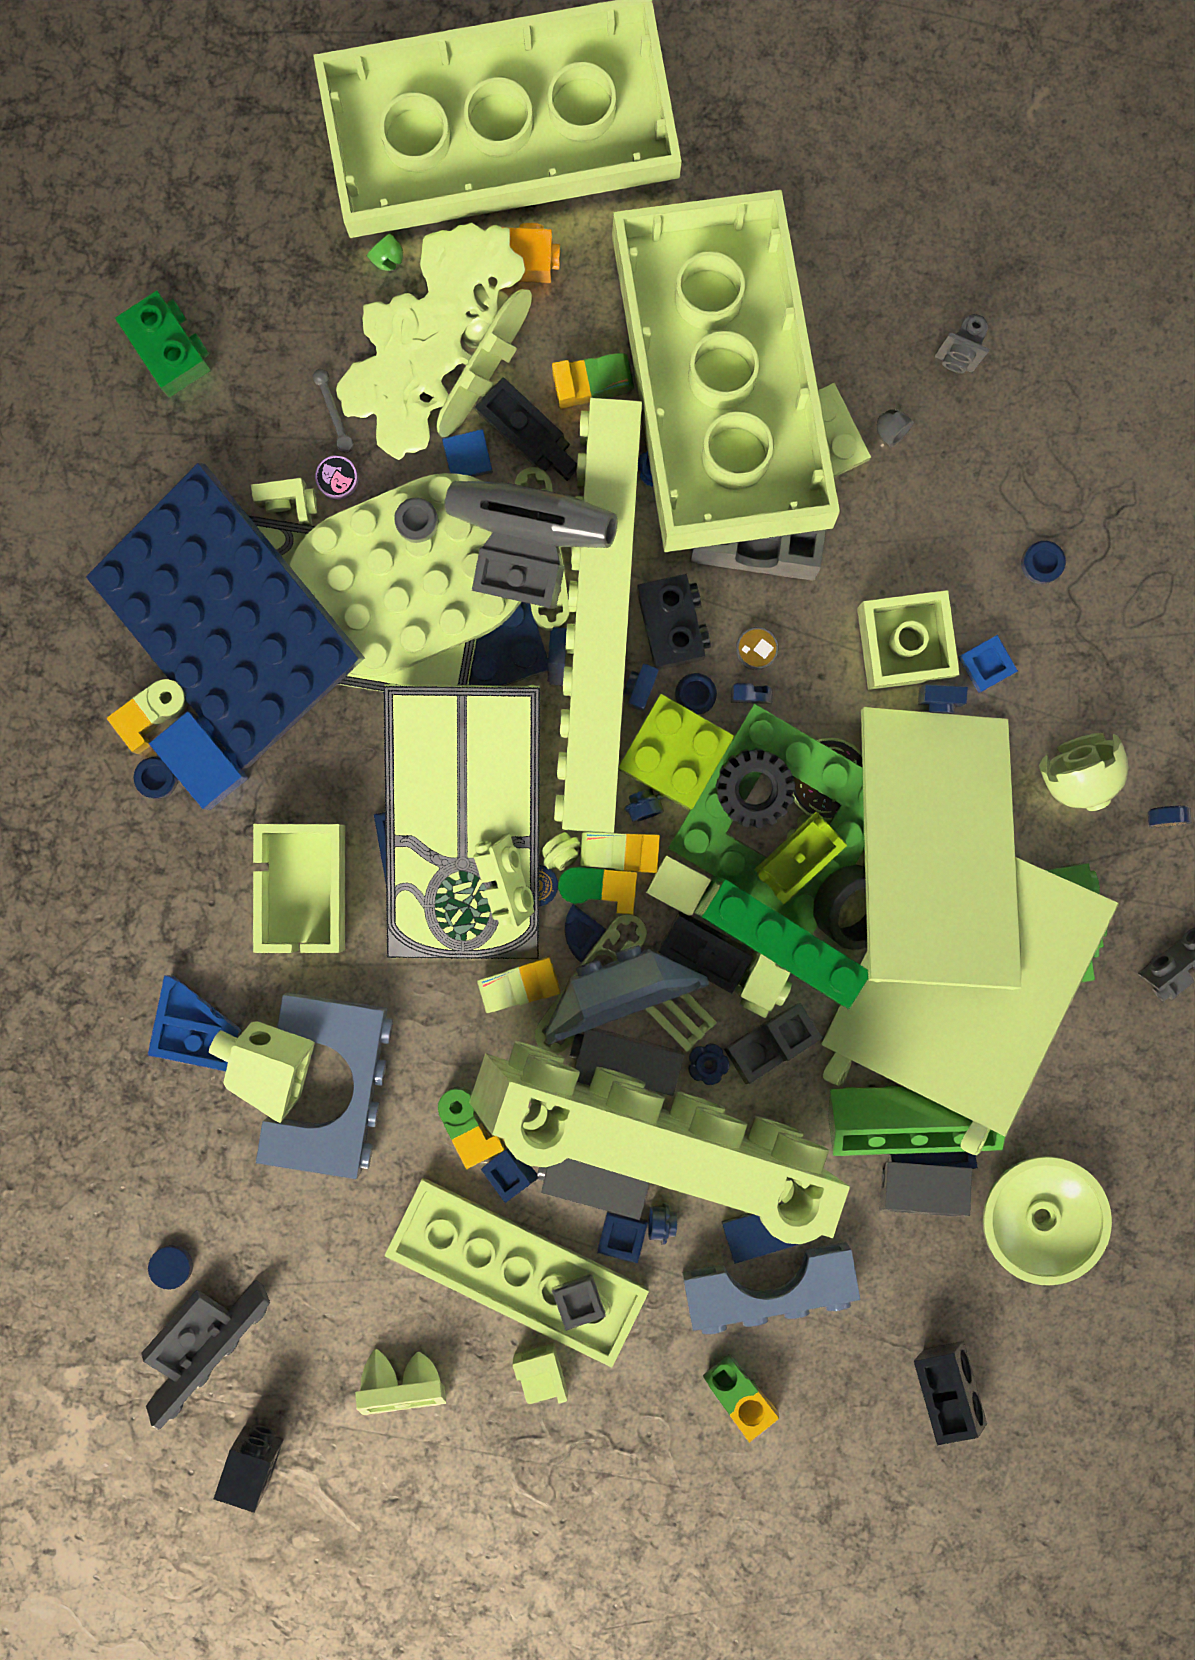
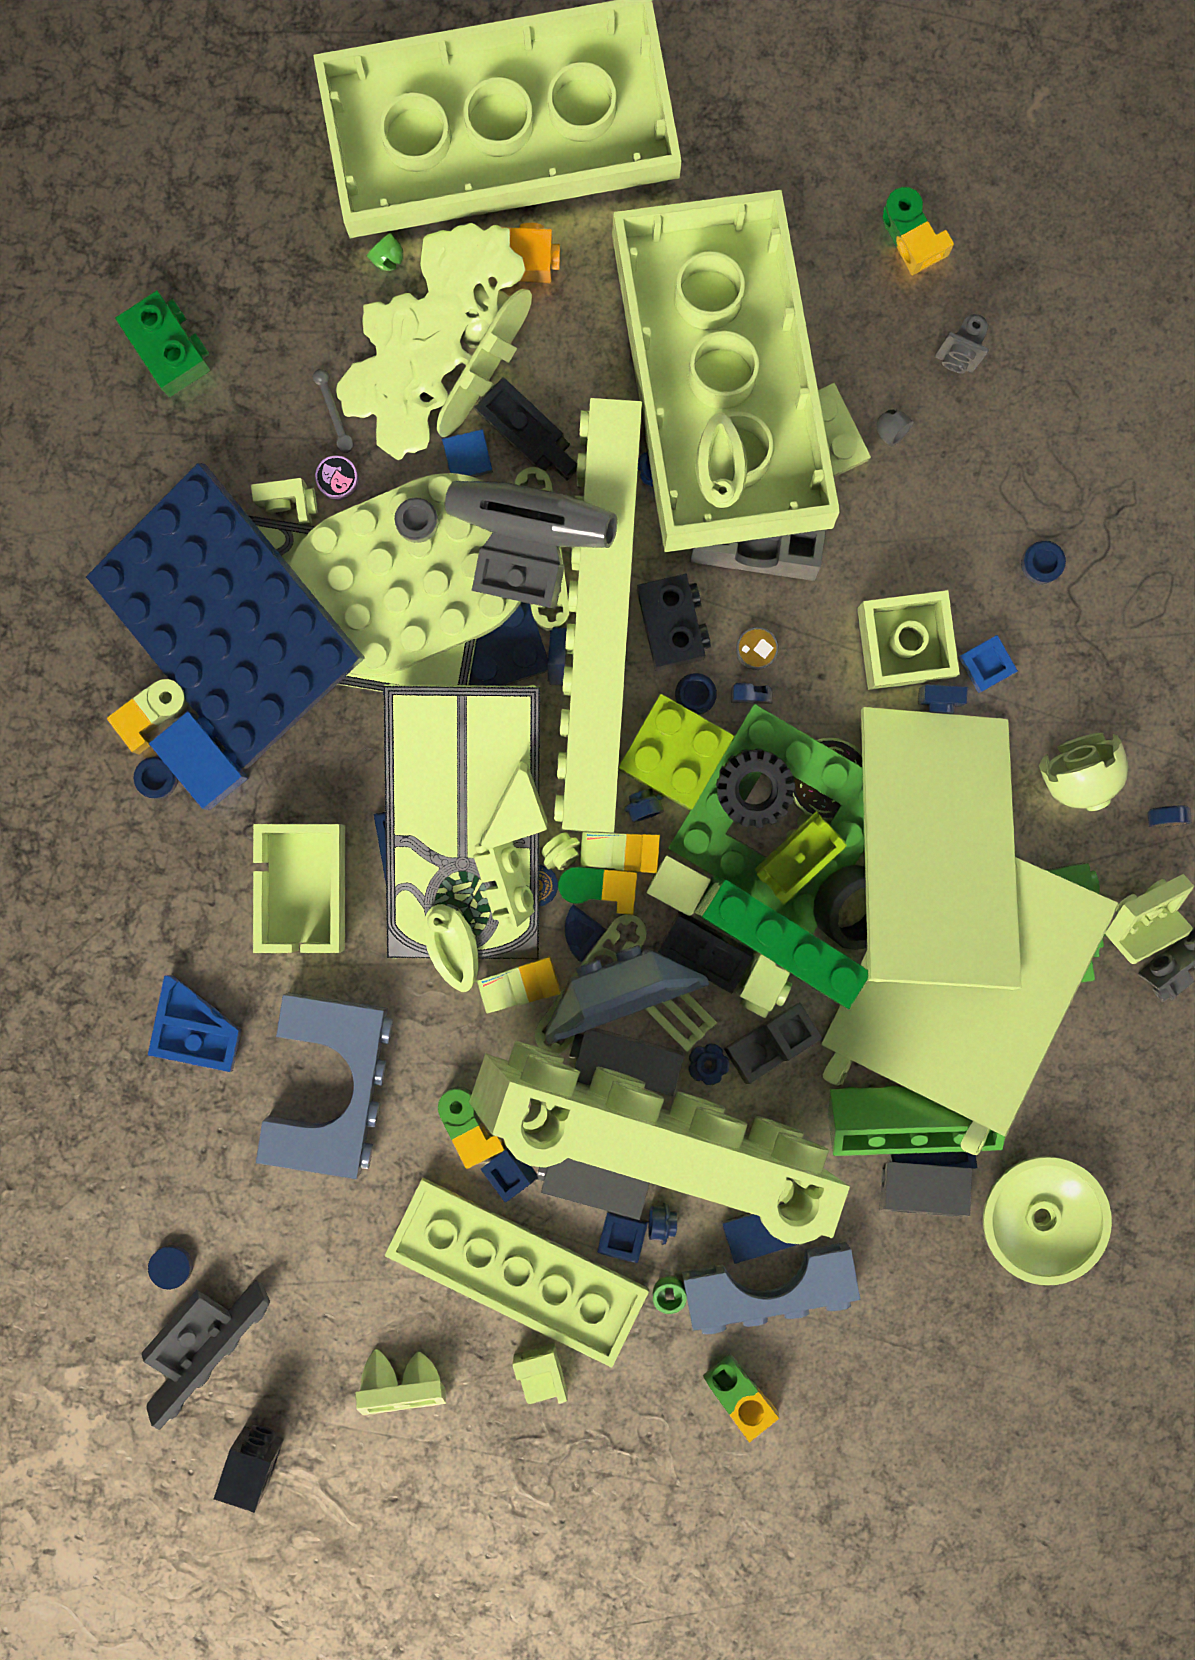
yellowish green torso [209,1021,315,1123] -> none
leg [552,353,634,409] -> none
dark grey tile [552,1274,606,1331] -> none
dark blue plate [623,663,659,712] -> none
black brick [914,1341,987,1446] -> none
none -> yellowish green arm [424,904,479,992]
none -> yellowish green slope [481,761,547,849]
none -> bright green hinge [652,1276,687,1314]
none -> yellowish green arm [696,413,747,508]
none -> leg [882,187,954,276]
none -> yellowish green bracket [1105,874,1194,964]

